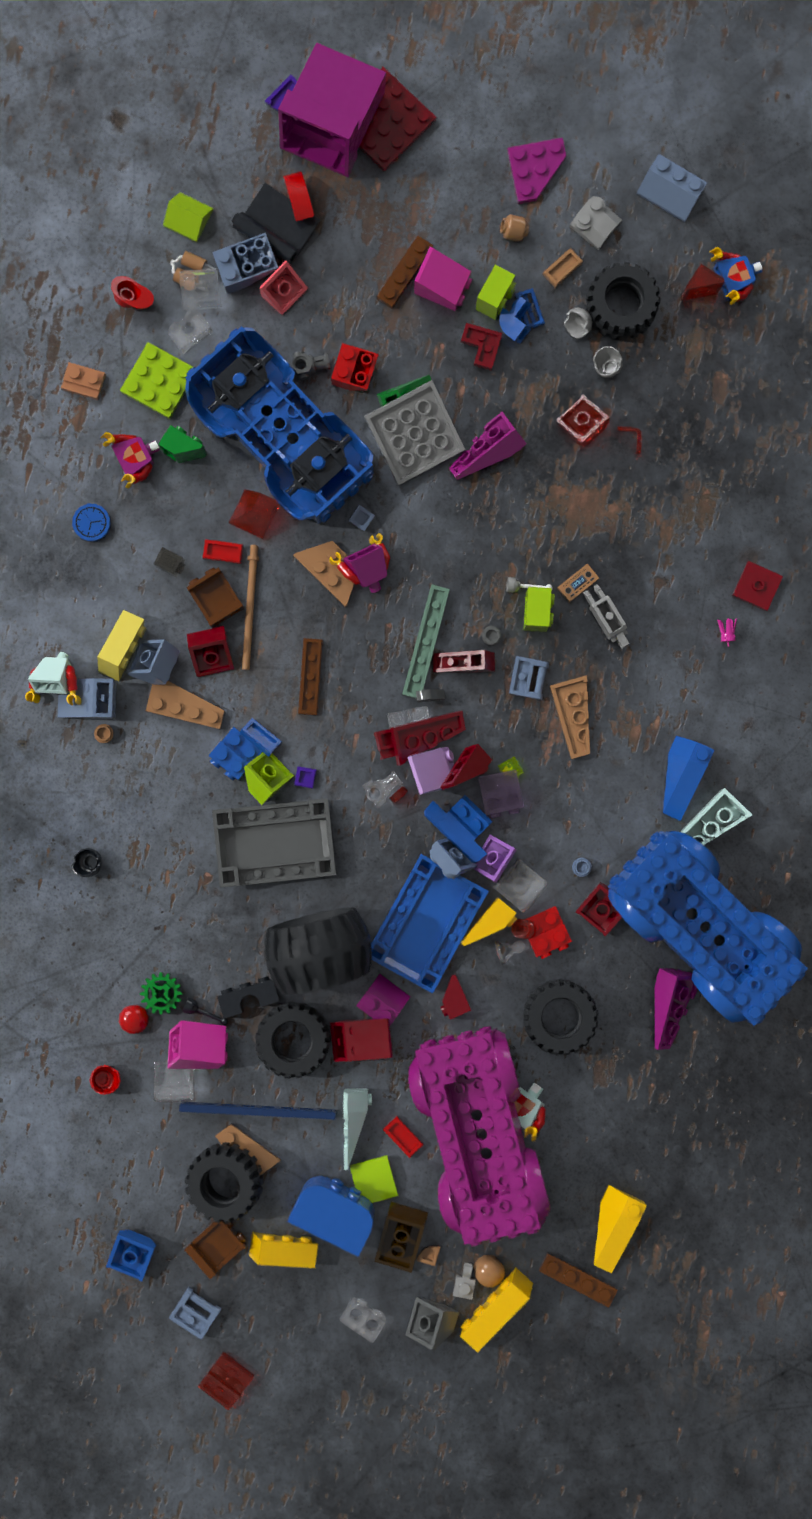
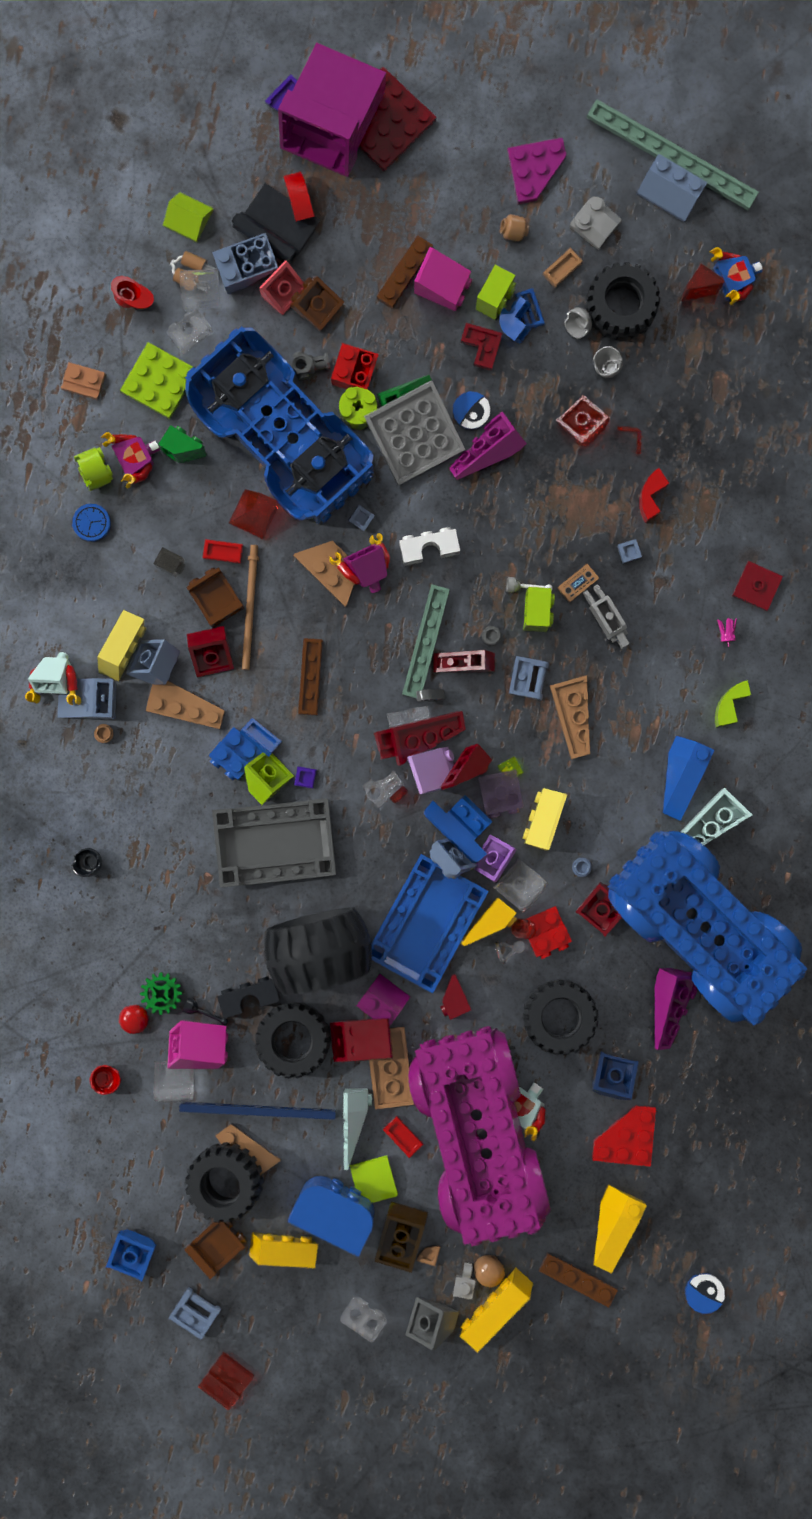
none -> lime brick [74,447,113,491]
none -> reddish brown plate [289,276,344,331]
none -> lime brick [339,387,377,430]
none -> medium nougat plate [369,1026,414,1109]
none -> white arch [399,527,460,566]
none -> tile [453,391,490,430]
none -> light yellow slope [522,788,567,851]
none -> sand green plate [587,100,759,210]
none -> dark blue slope [592,1052,639,1100]
none -> red plate [592,1105,656,1167]
none -> sand blue plate [617,539,642,564]
none -> red brick [639,468,669,523]
none -> tile [685,1273,725,1314]
none -> lime brick [715,680,751,727]

